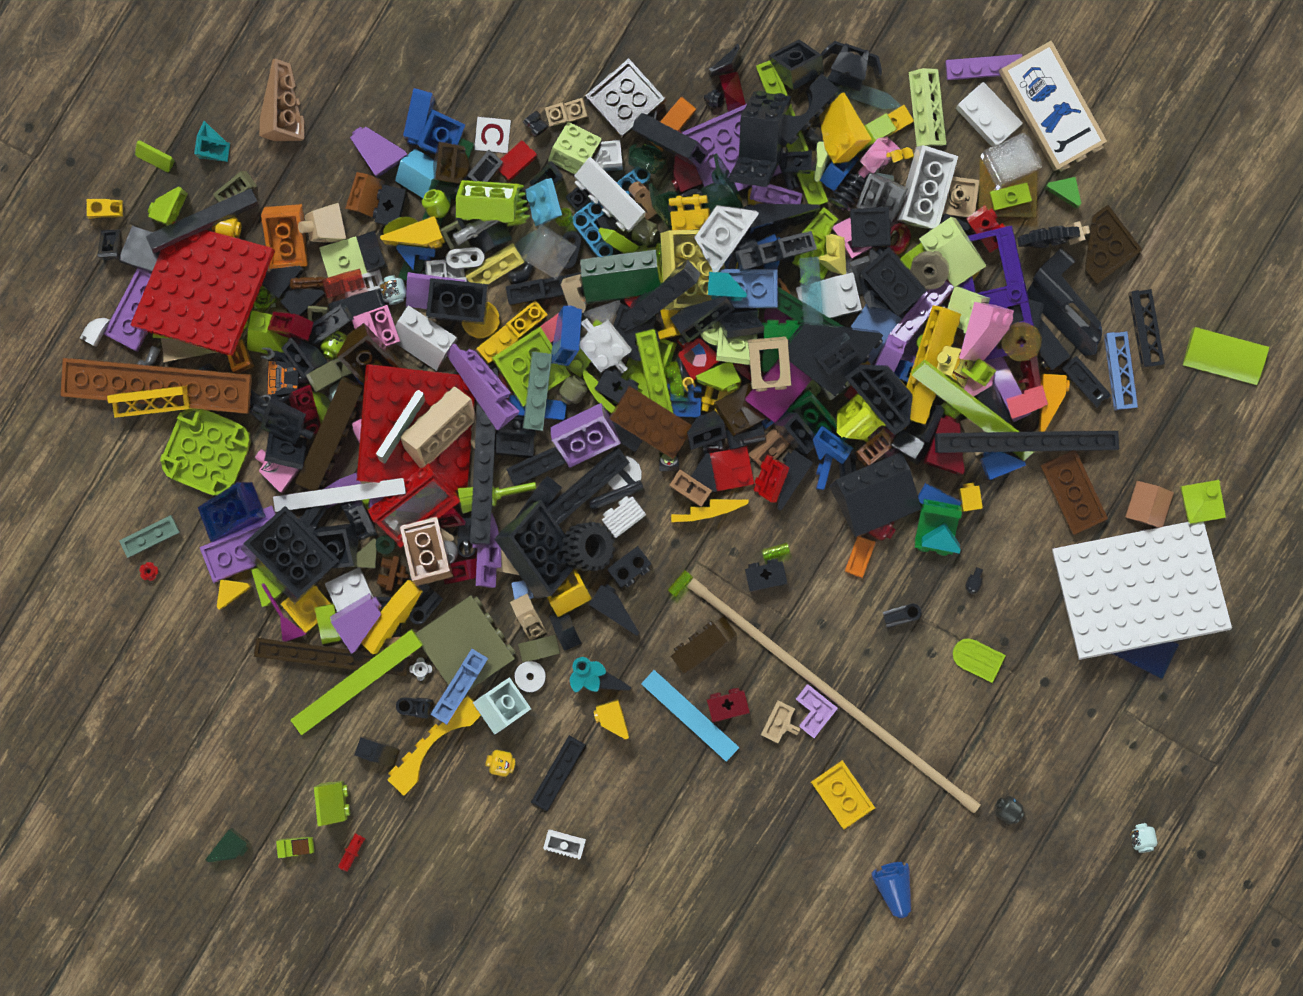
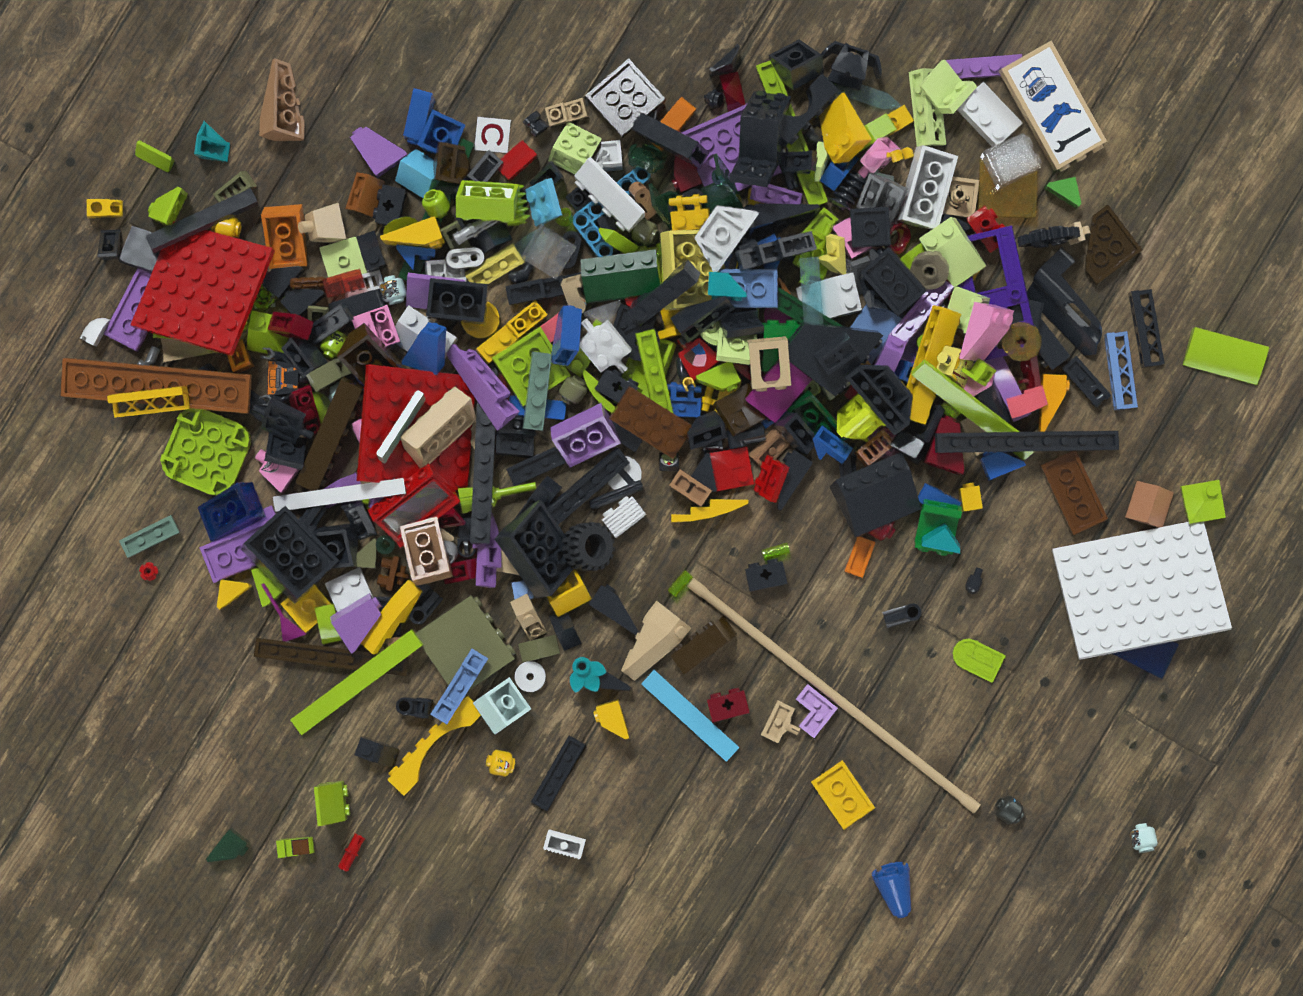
white plate [409,657,432,681] -> none
black brick [607,546,651,588] -> none
clear neon green plate [666,361,684,397] -> none
blue plate [816,453,833,490] -> none
lime plate [989,183,1032,211] -> none
none -> blue slope [402,322,446,375]
none -> tan wedge [621,601,691,681]
none -> yellowish green bracket [919,60,977,114]

